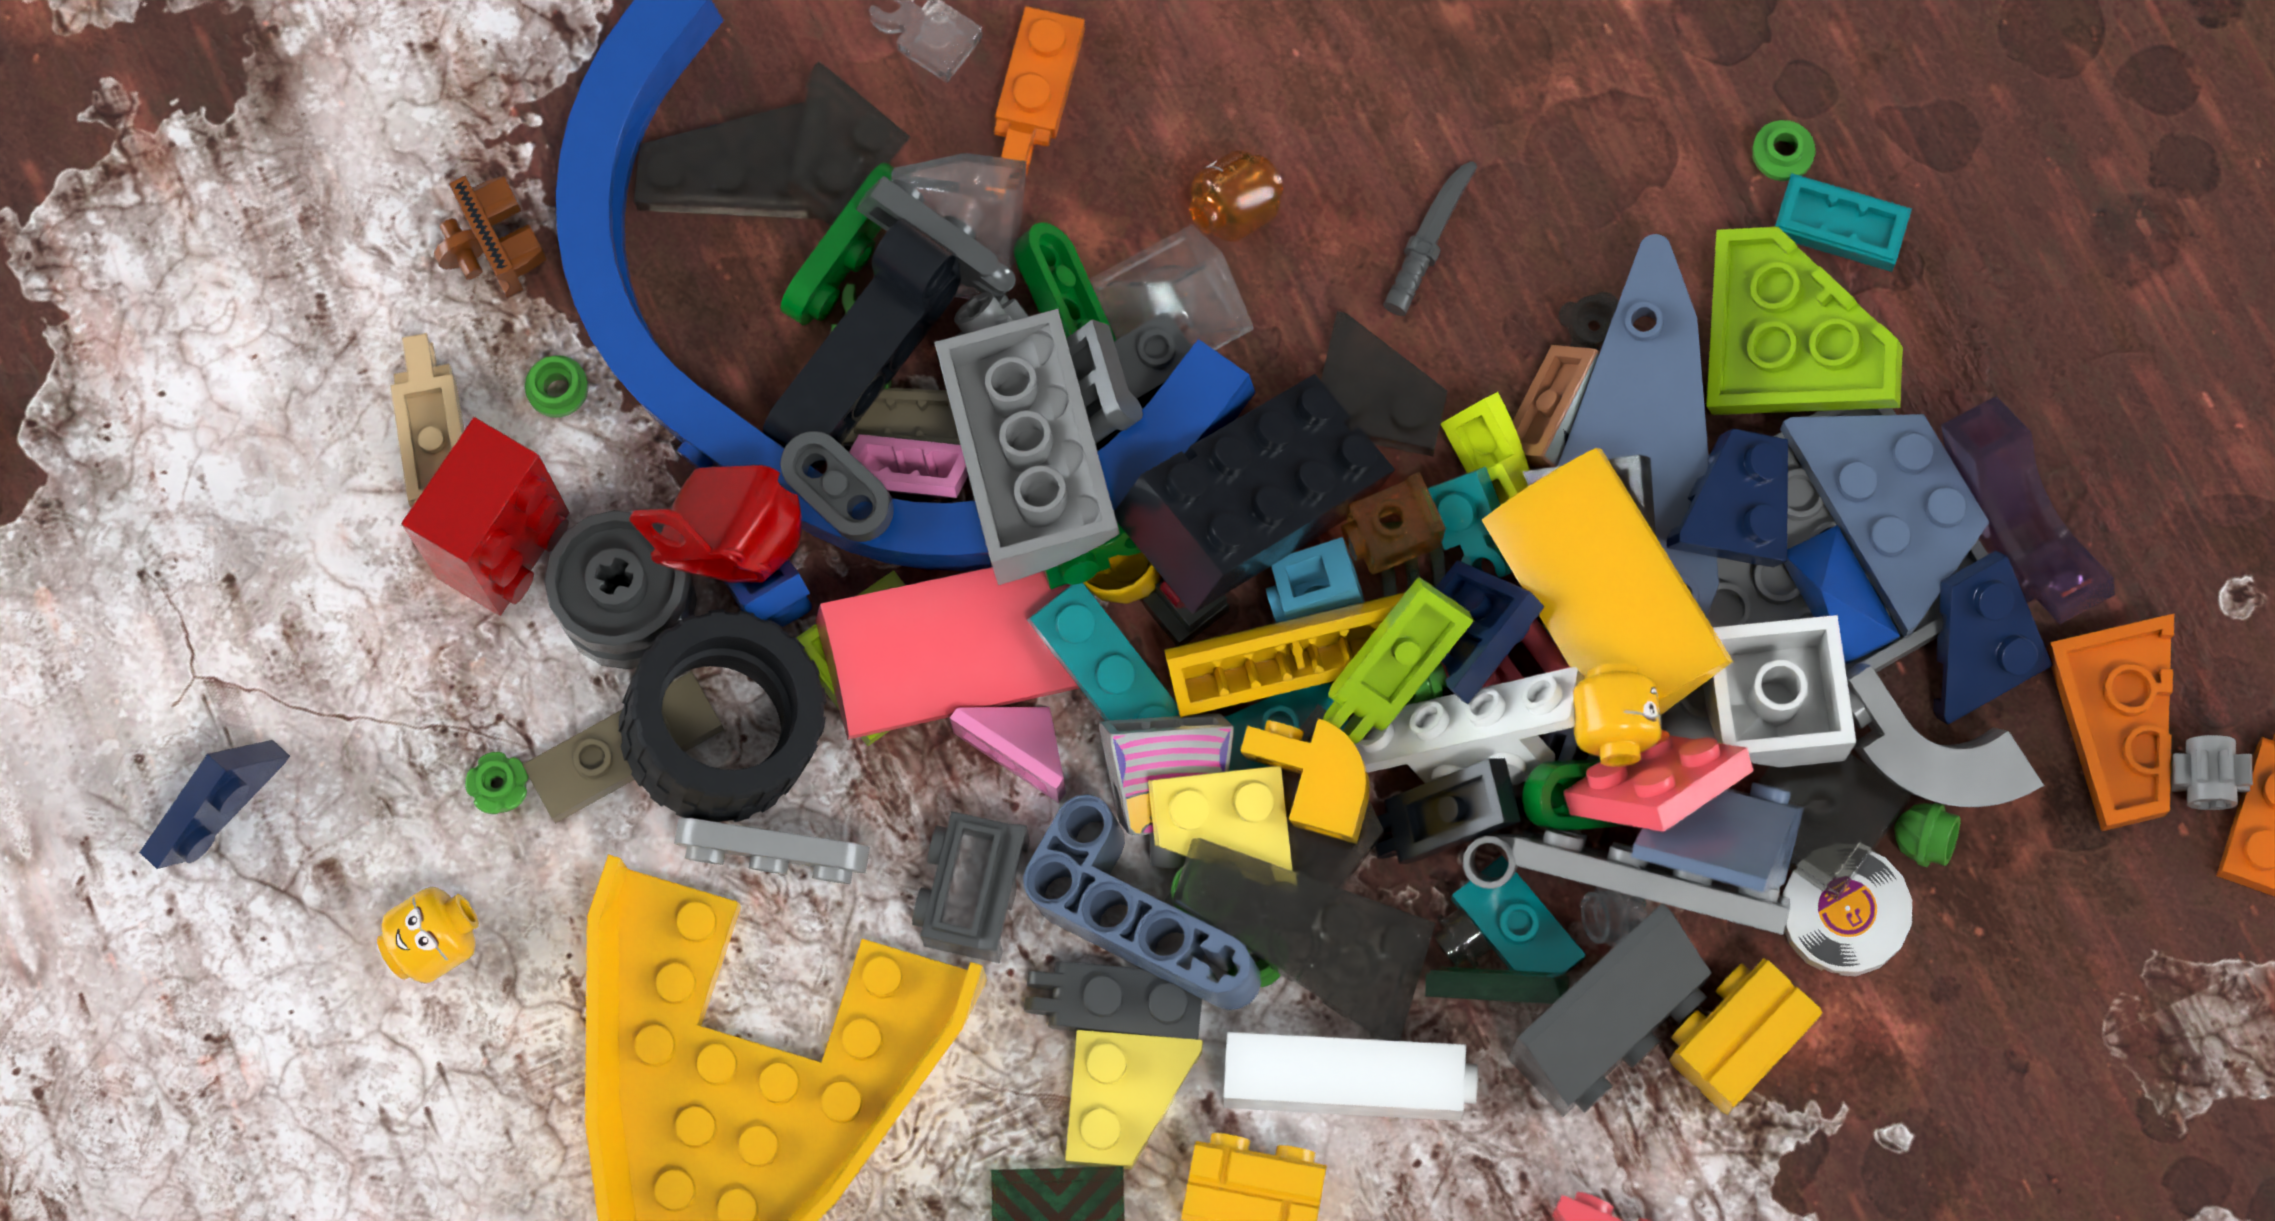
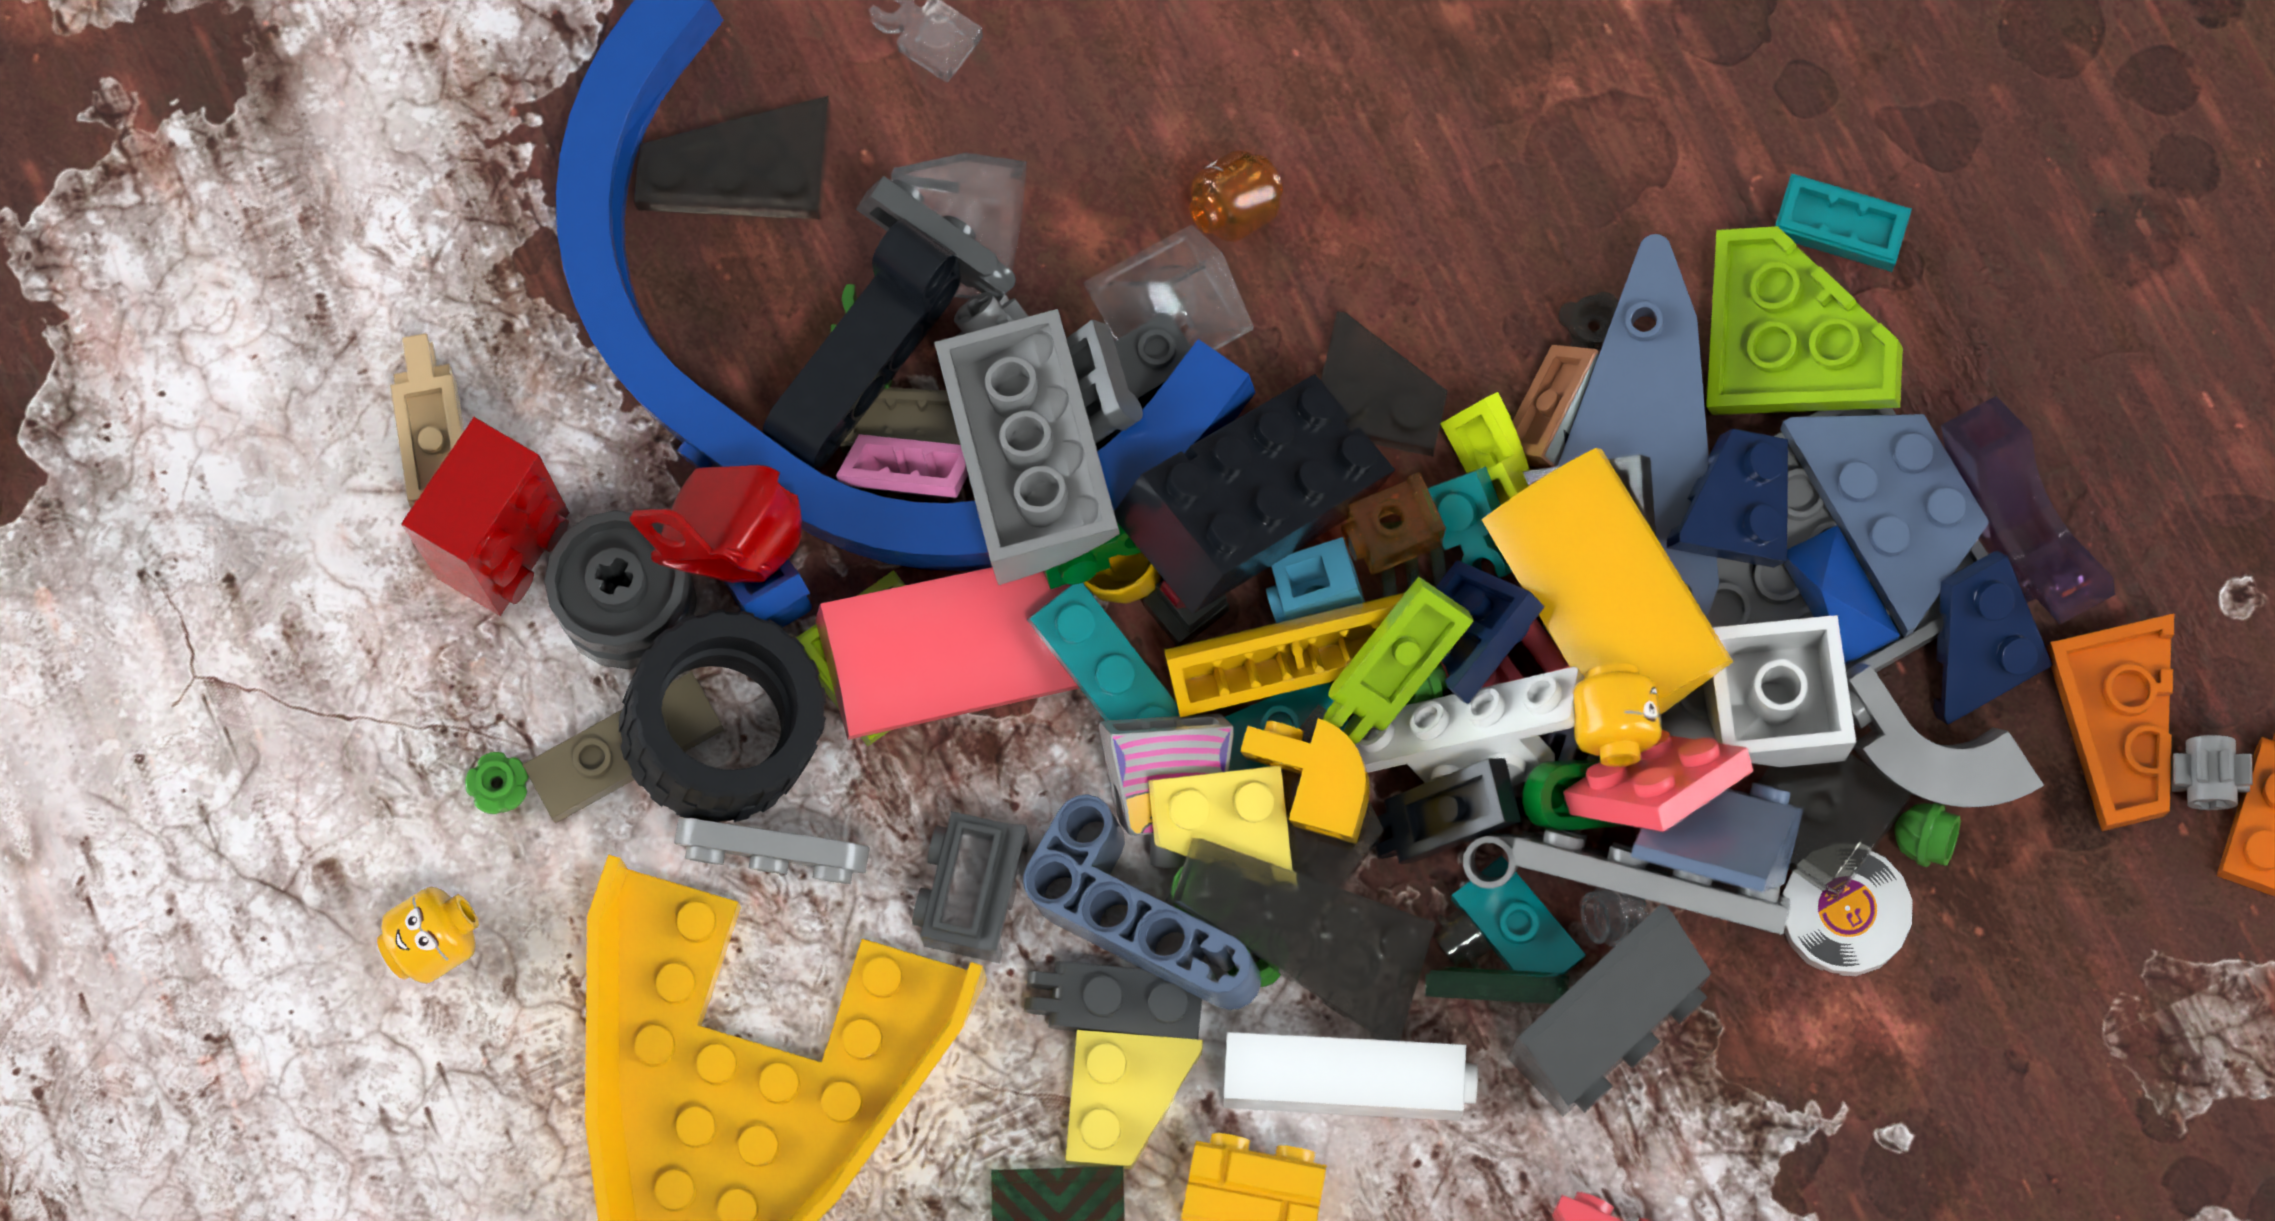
dark blue wing [139,740,290,869] -> none
dark orange hips [434,175,547,298] -> none
bright green plate [525,356,589,418] -> none
green plate [780,162,908,326] -> none
dark grey plate [780,431,894,542] -> none
clear smoke wing [785,61,910,227] -> none
bright pink slope [950,707,1066,803] -> none
orange hinge [994,6,1085,177] -> none
green plate [1014,222,1117,341] -> none
dark grey piece [1383,161,1477,316] -> none
yellow brick [1669,958,1823,1115] -> none
bright green plate [1752,120,1815,181] -> none

